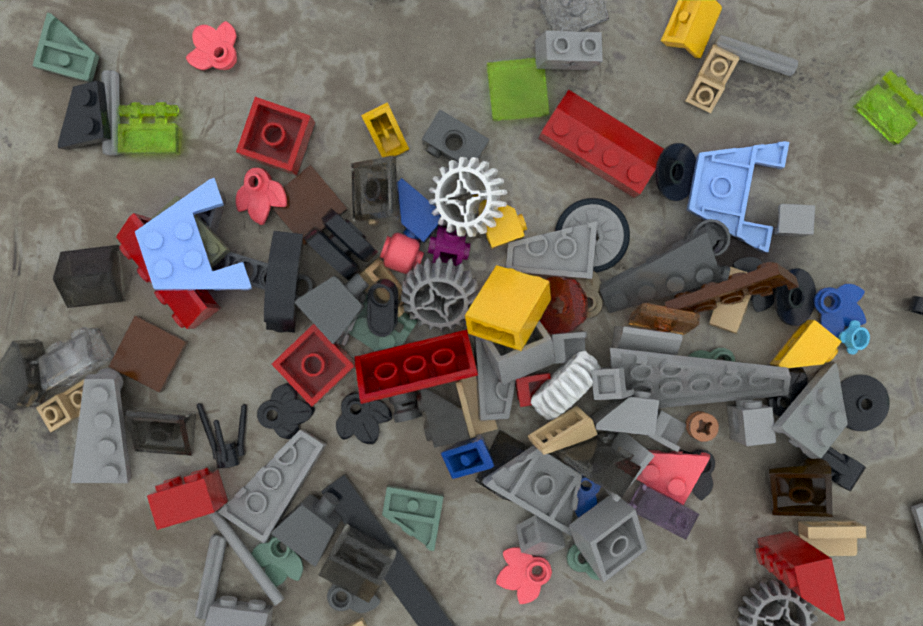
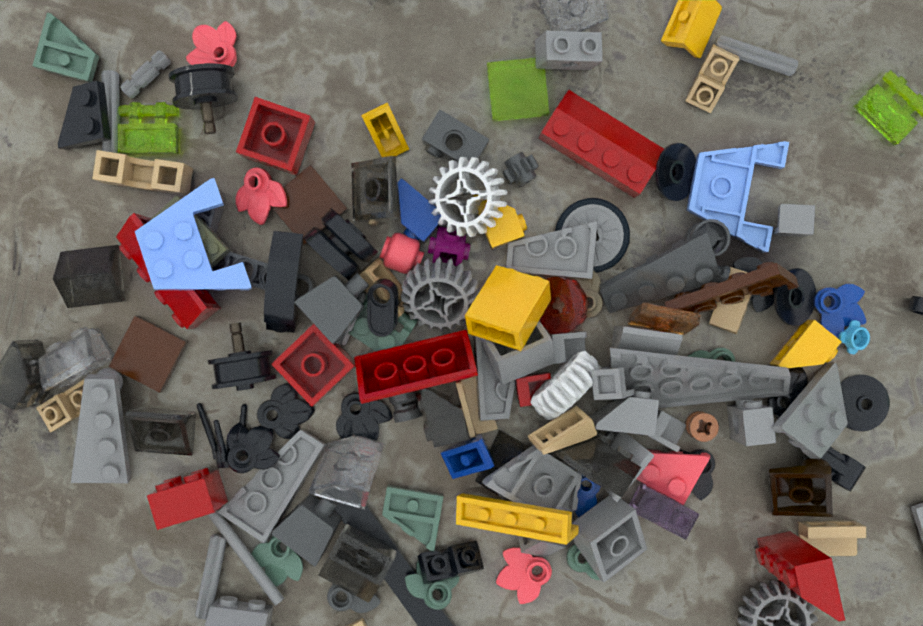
none -> tan arch [92,150,193,196]
none -> light grey axle [120,50,171,98]
none -> black wheel [168,63,238,134]
none -> black wheel [207,322,277,391]
none -> black plate [226,423,280,474]
none -> clear slope [309,435,385,510]
none -> sand green plate [405,561,460,610]
none -> black slope [417,541,484,584]
none -> yellow fence [456,493,579,545]
none -> dark grey gear [503,152,539,187]

